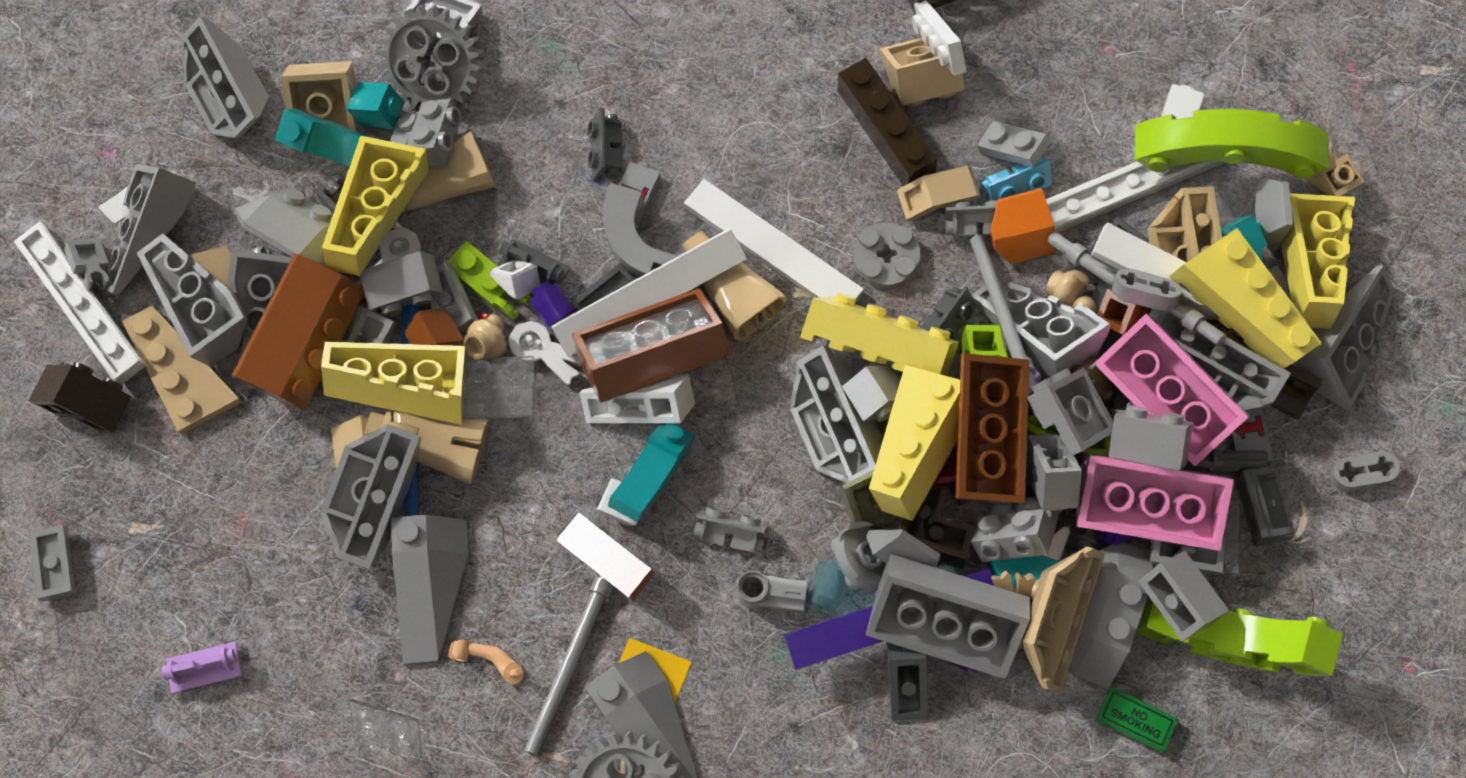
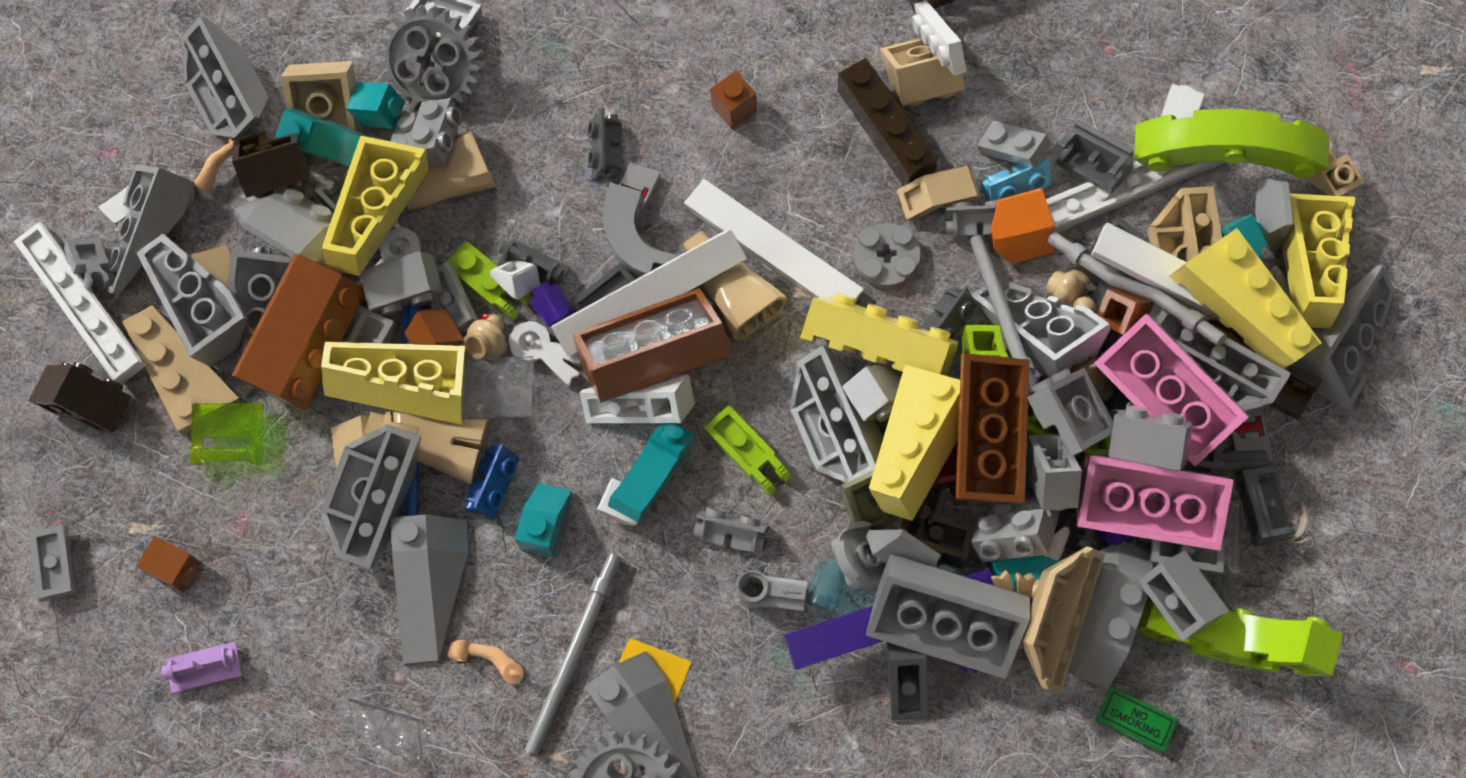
tile [557,513,655,601] -> none
light grey beam [1112,268,1182,311] -> none
light grey beam [1329,451,1400,492] -> none
none -> dark orange brick [136,535,200,592]
none -> clear neon green plate [190,403,264,465]
none -> light nougat piece [191,135,248,193]
none -> dark brown brick [232,132,311,198]
none -> blue hinge [464,444,520,521]
none -> teal slope [515,483,572,558]
none -> lime hinge [703,405,792,497]
none -> dark orange brick [710,71,757,130]
none -> dark grey hinge [1057,120,1134,194]

